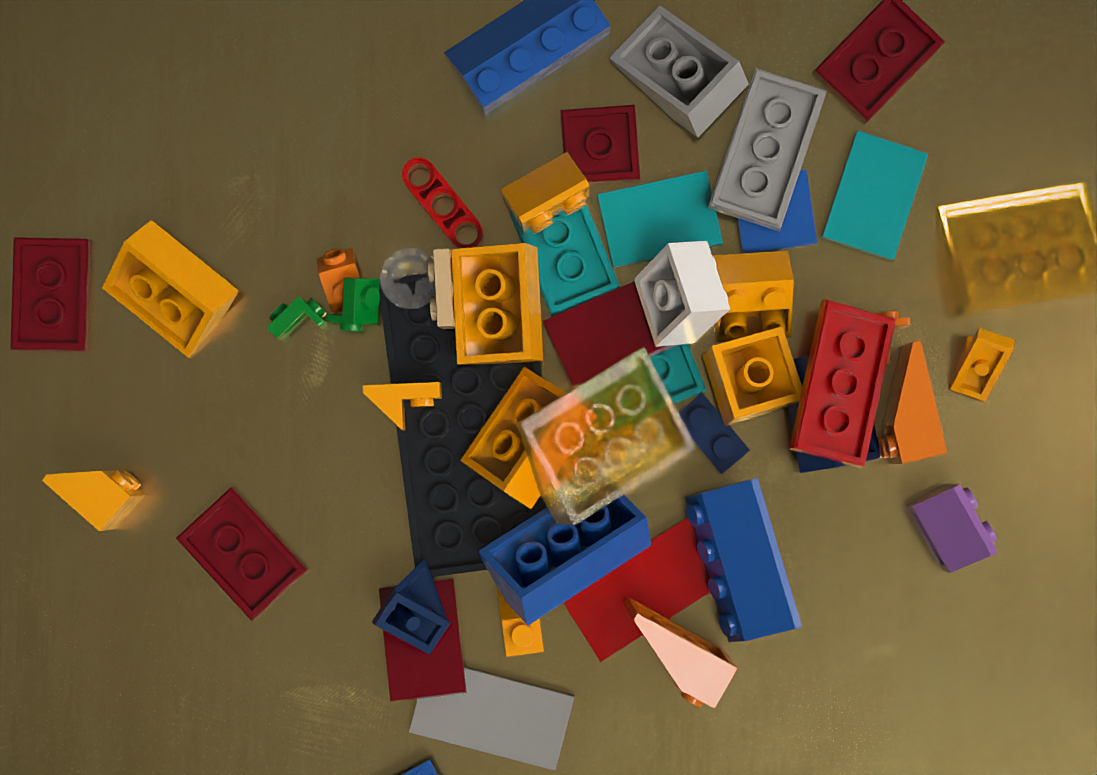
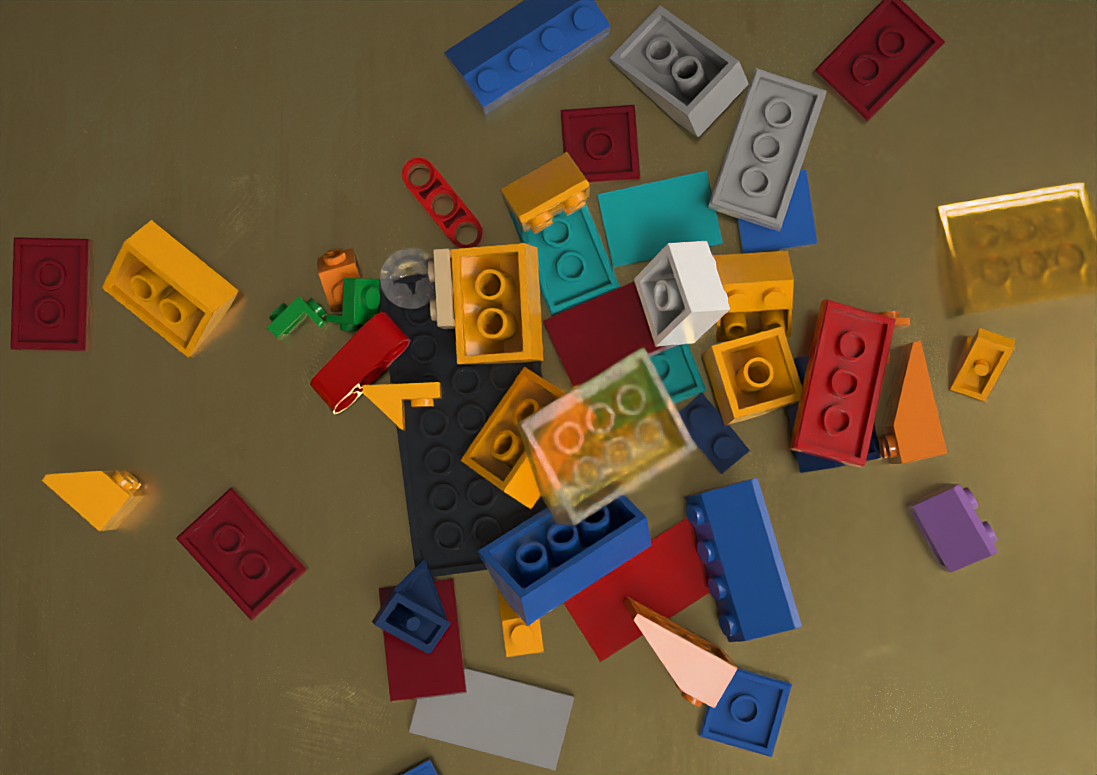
teal tile [821,130,929,261] -> none
none -> red beam [310,311,410,414]
none -> blue tile [698,668,792,757]

